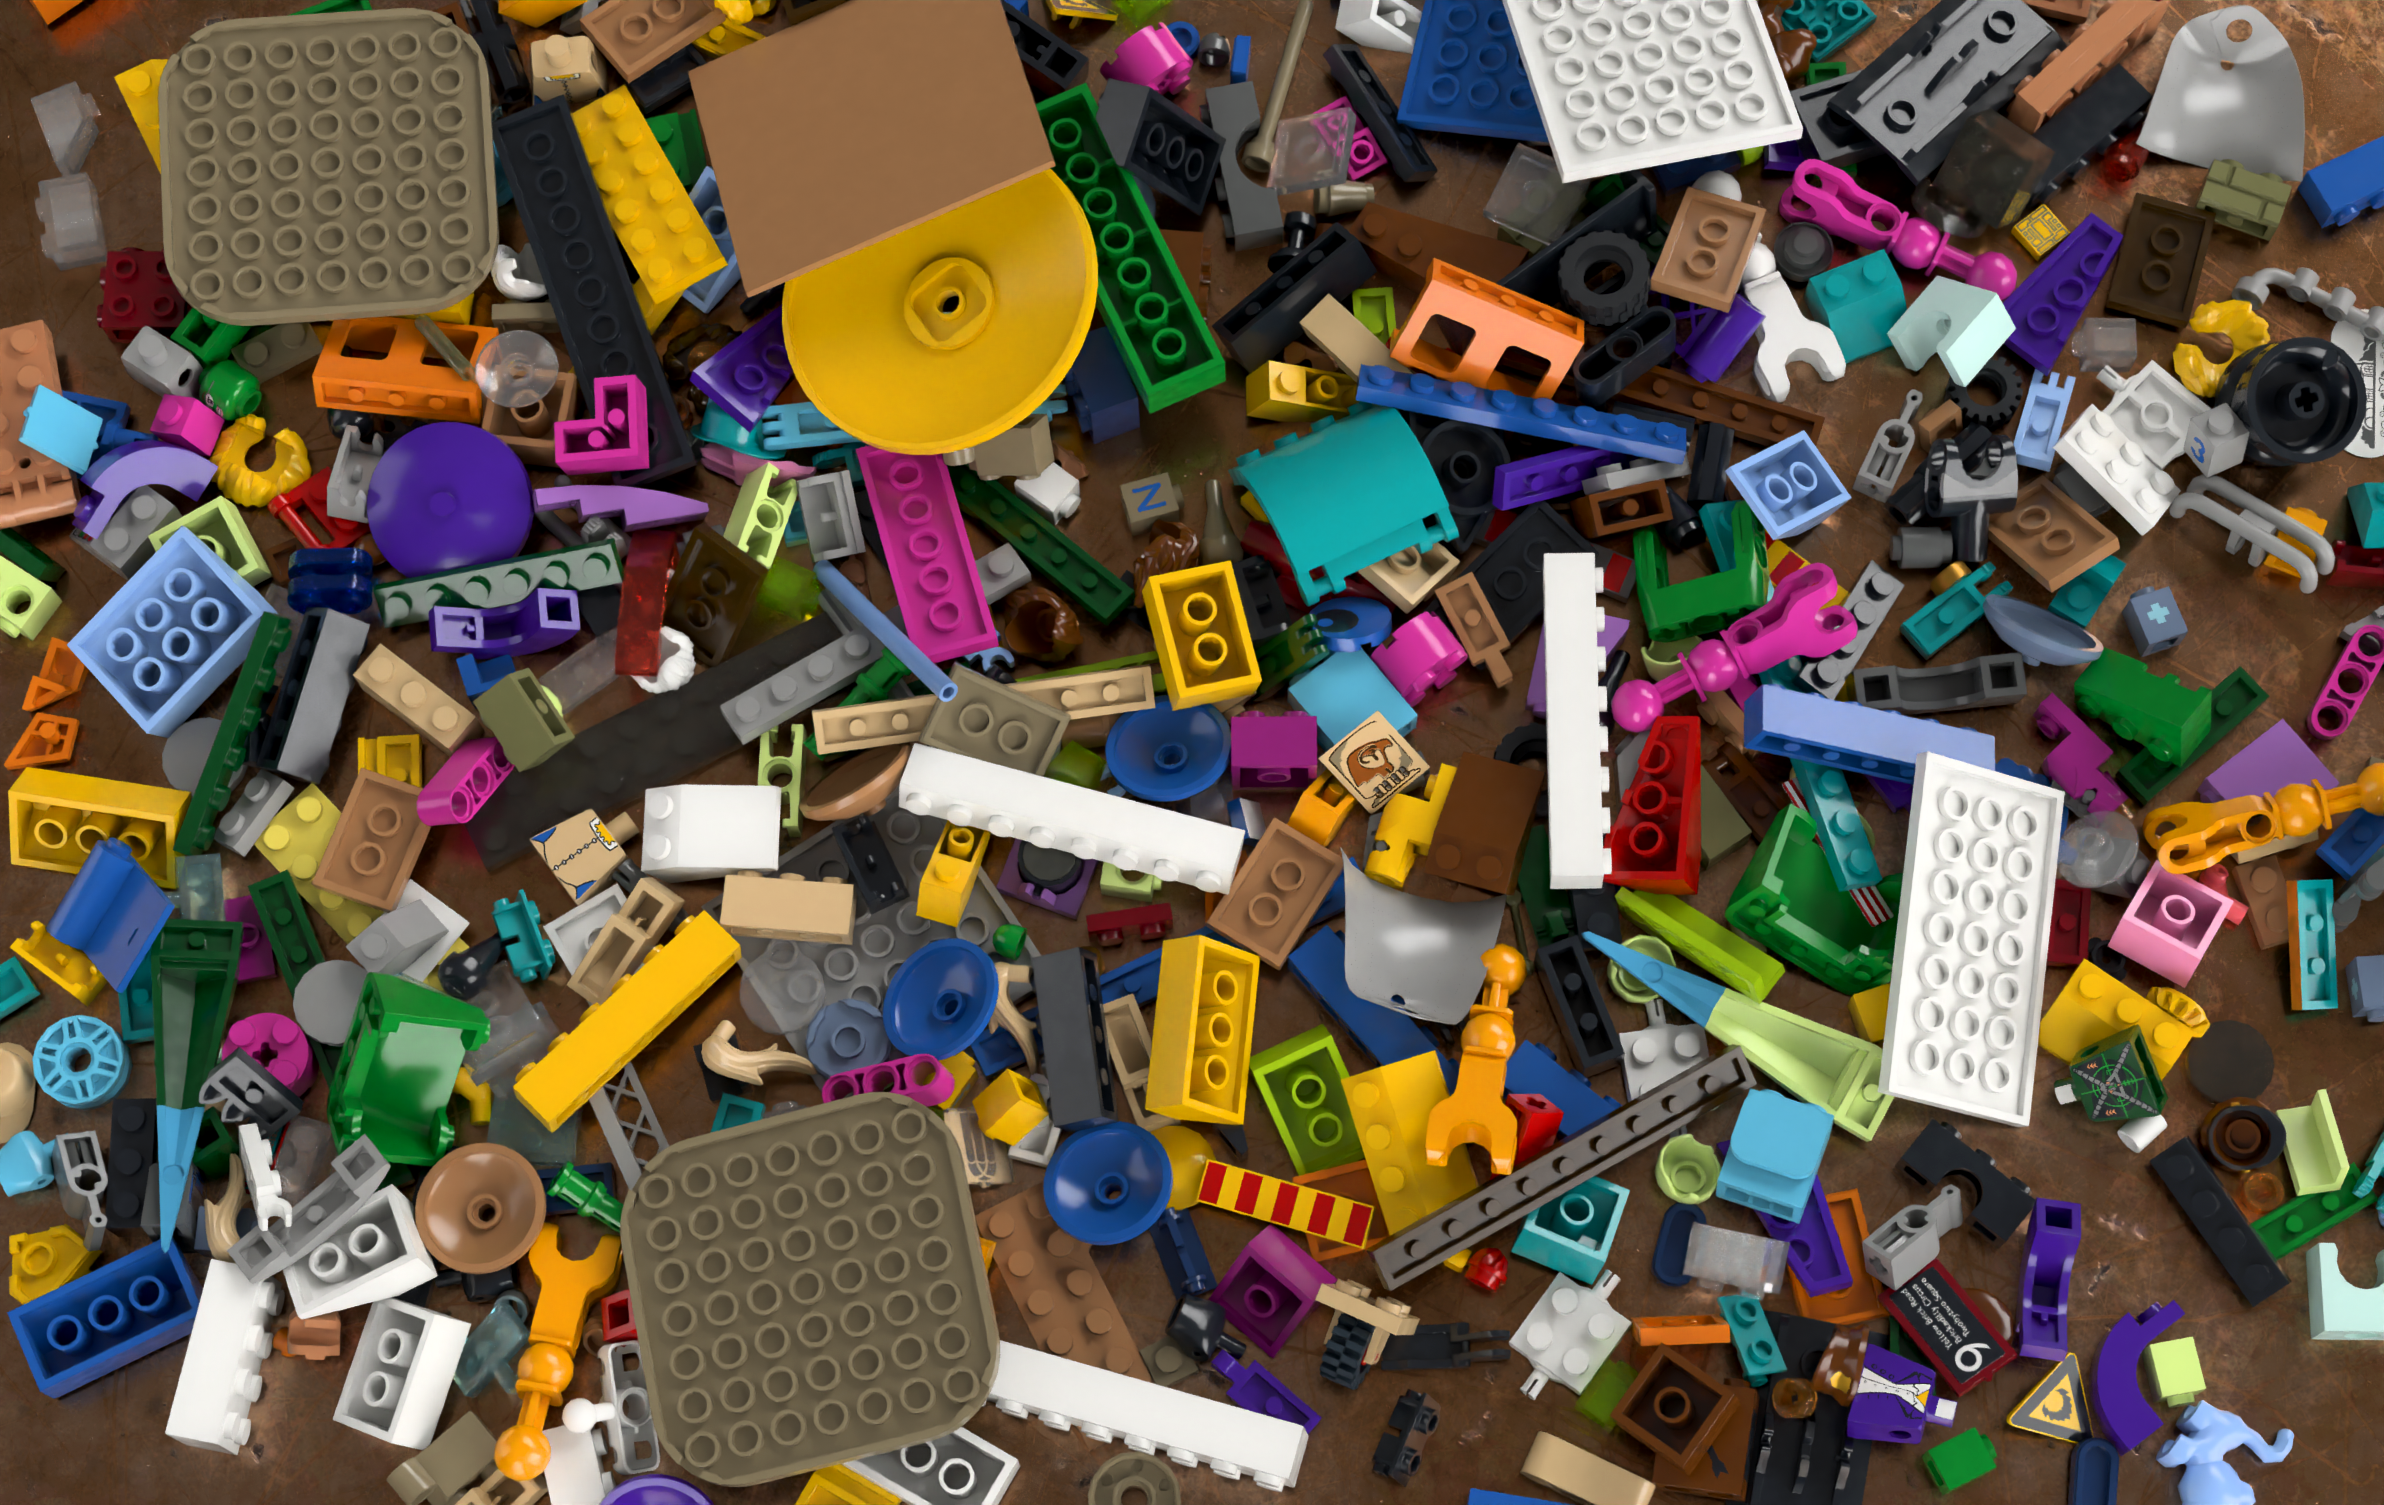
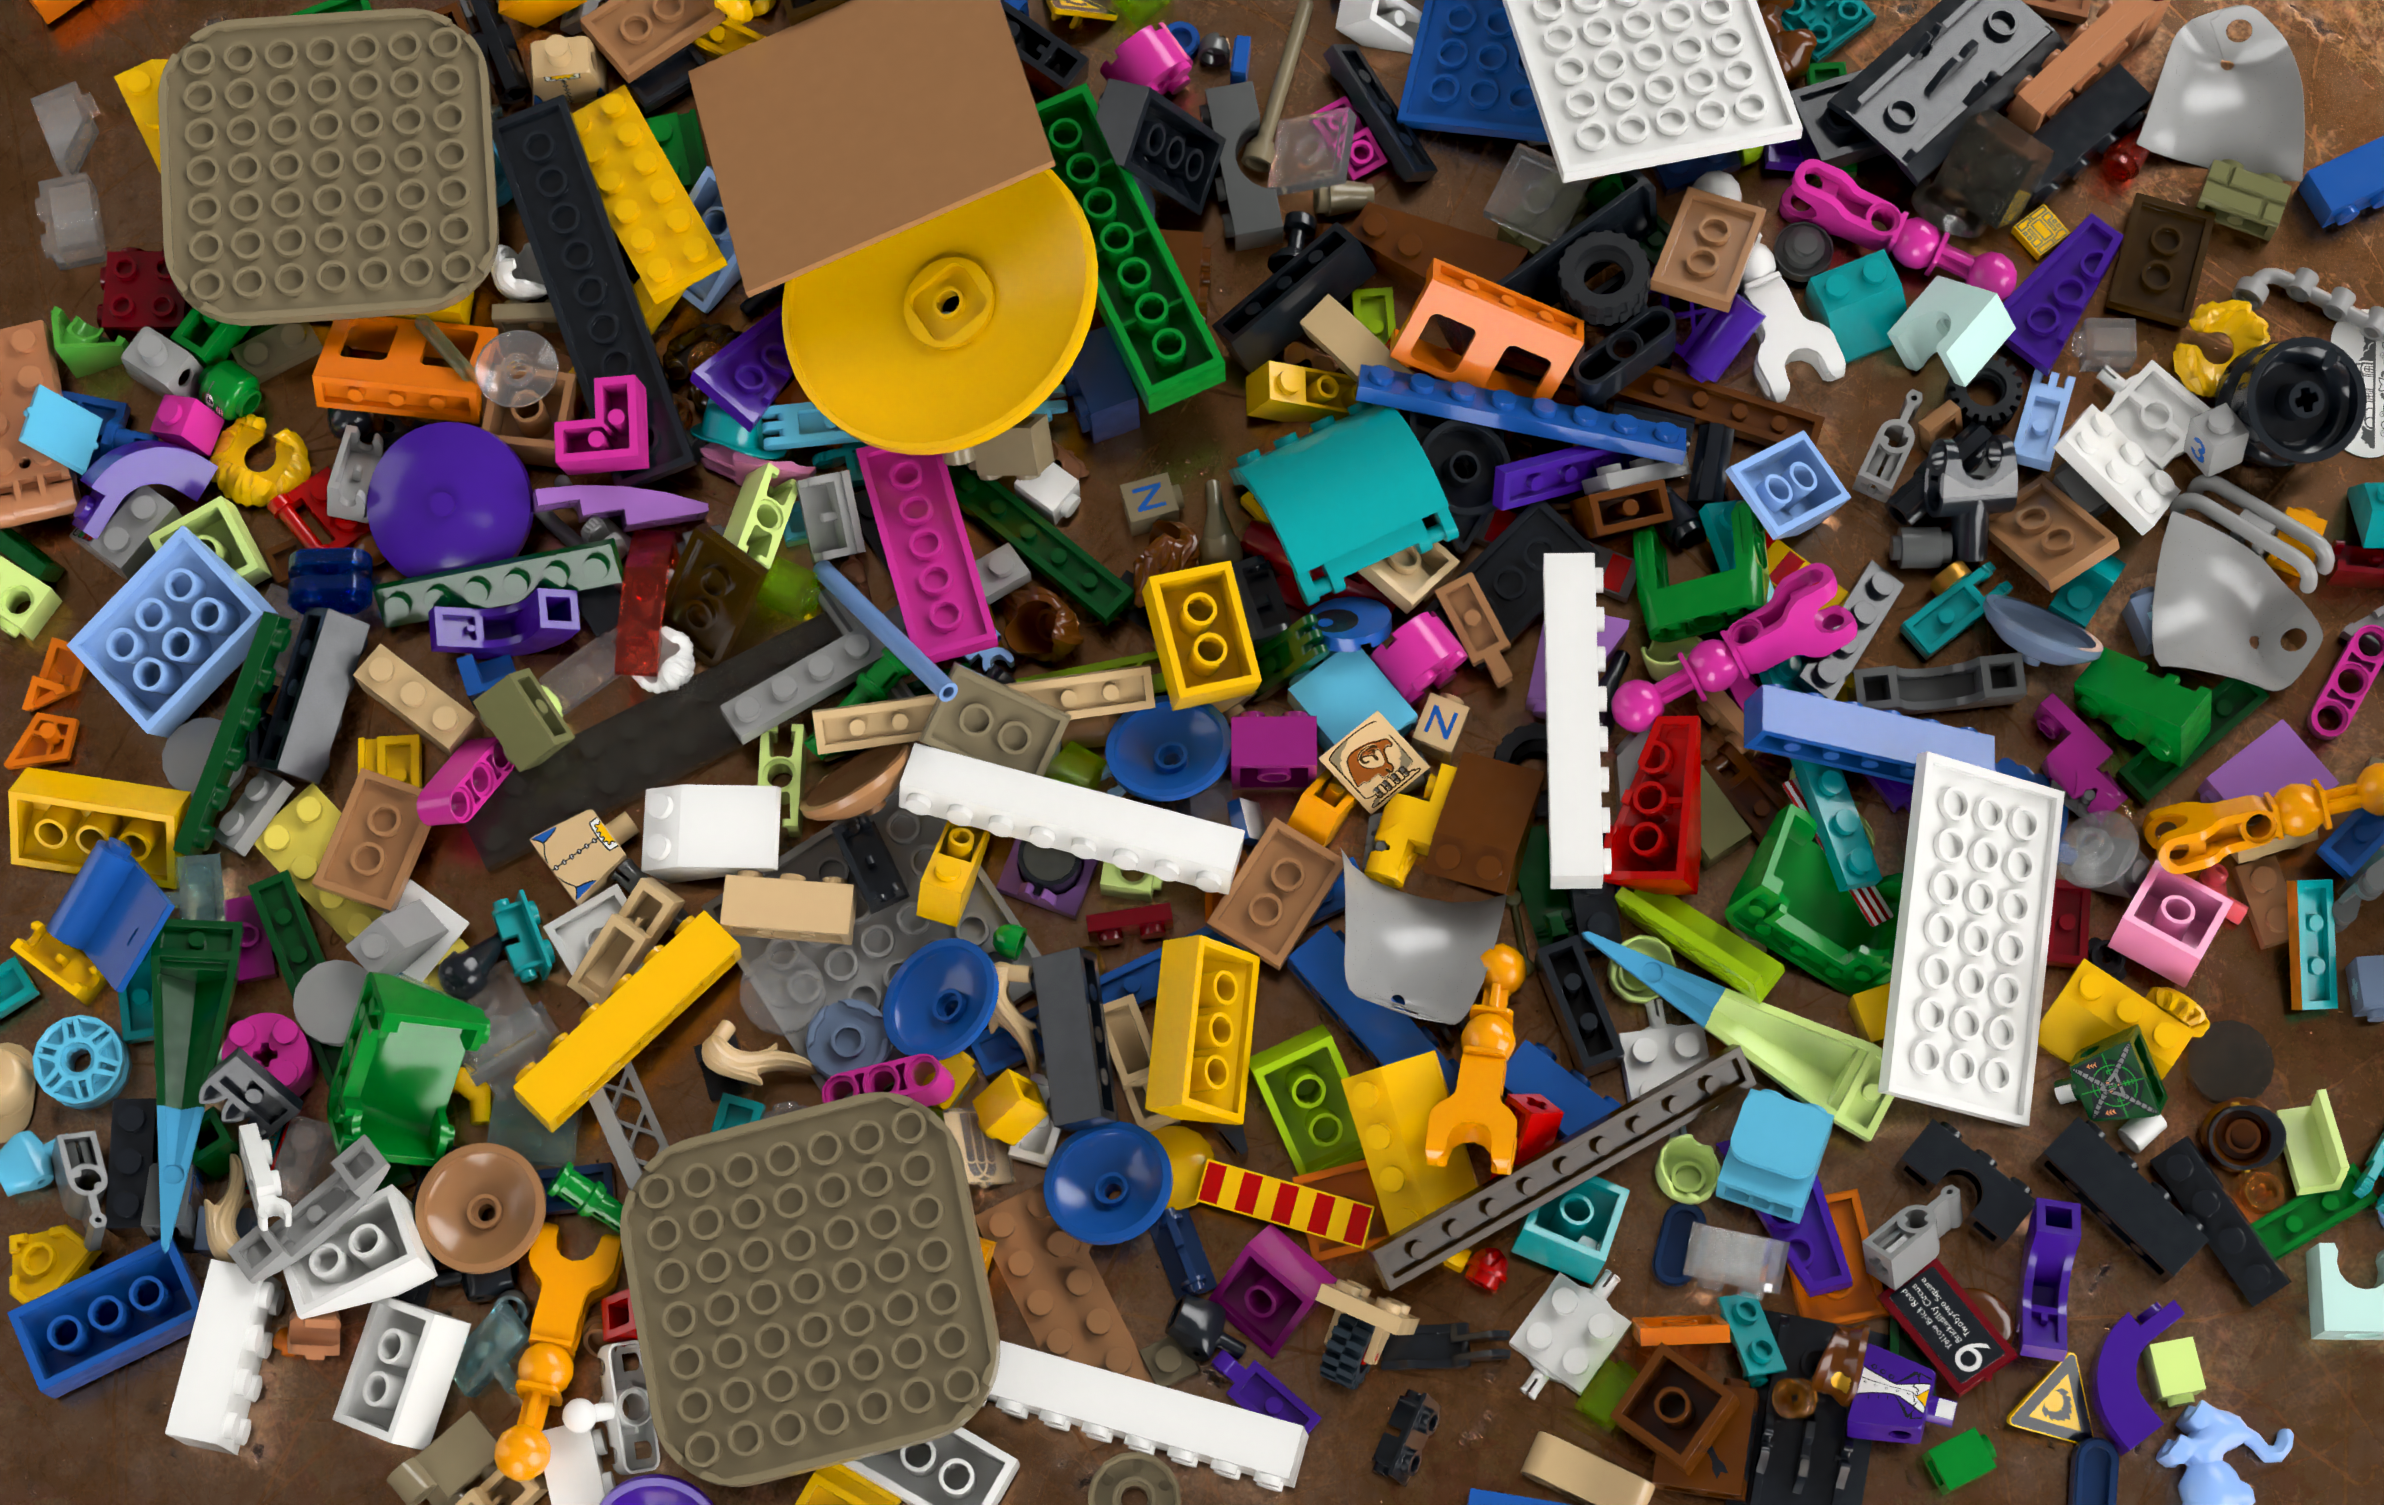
none -> bright green slope [51,306,130,379]
none -> tan brick [1411,692,1470,765]
none -> black brick [2035,1116,2209,1283]
none -> light grey piece [2152,511,2323,691]

